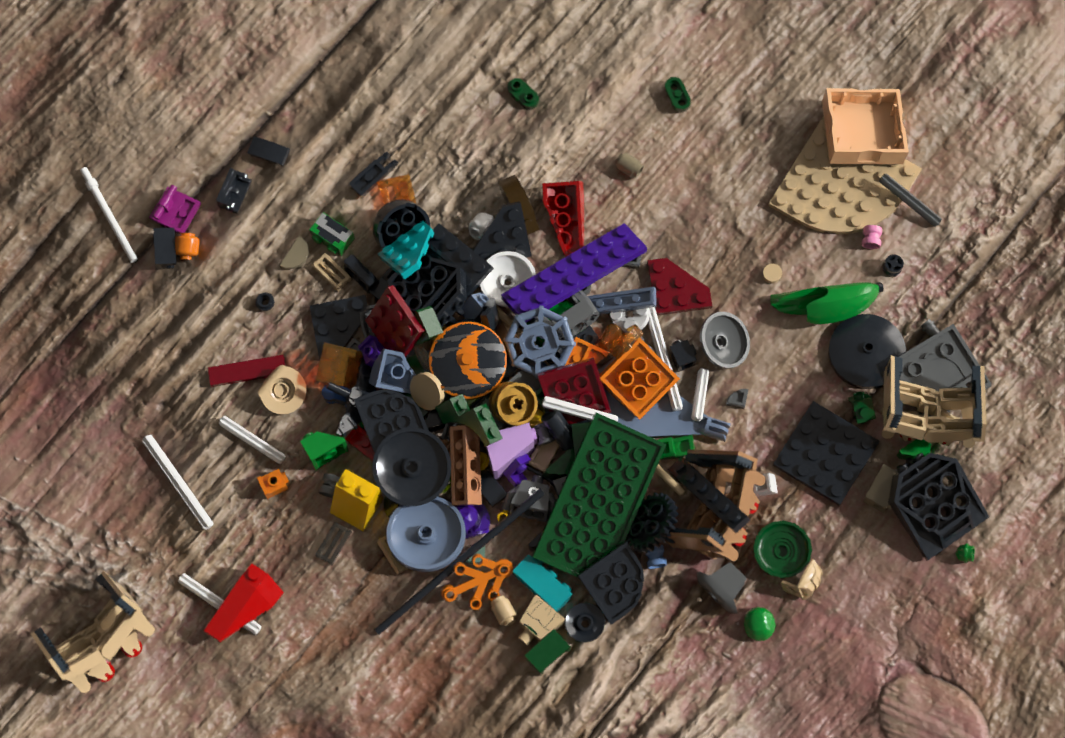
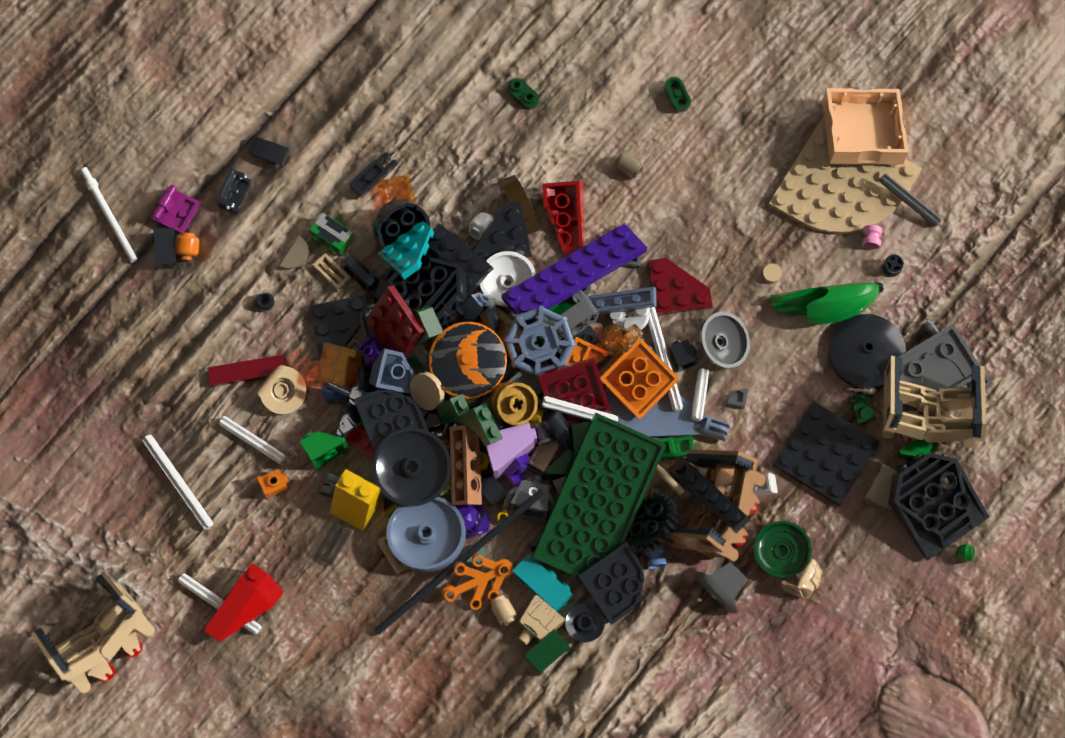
green hair [744,607,775,641] -> none

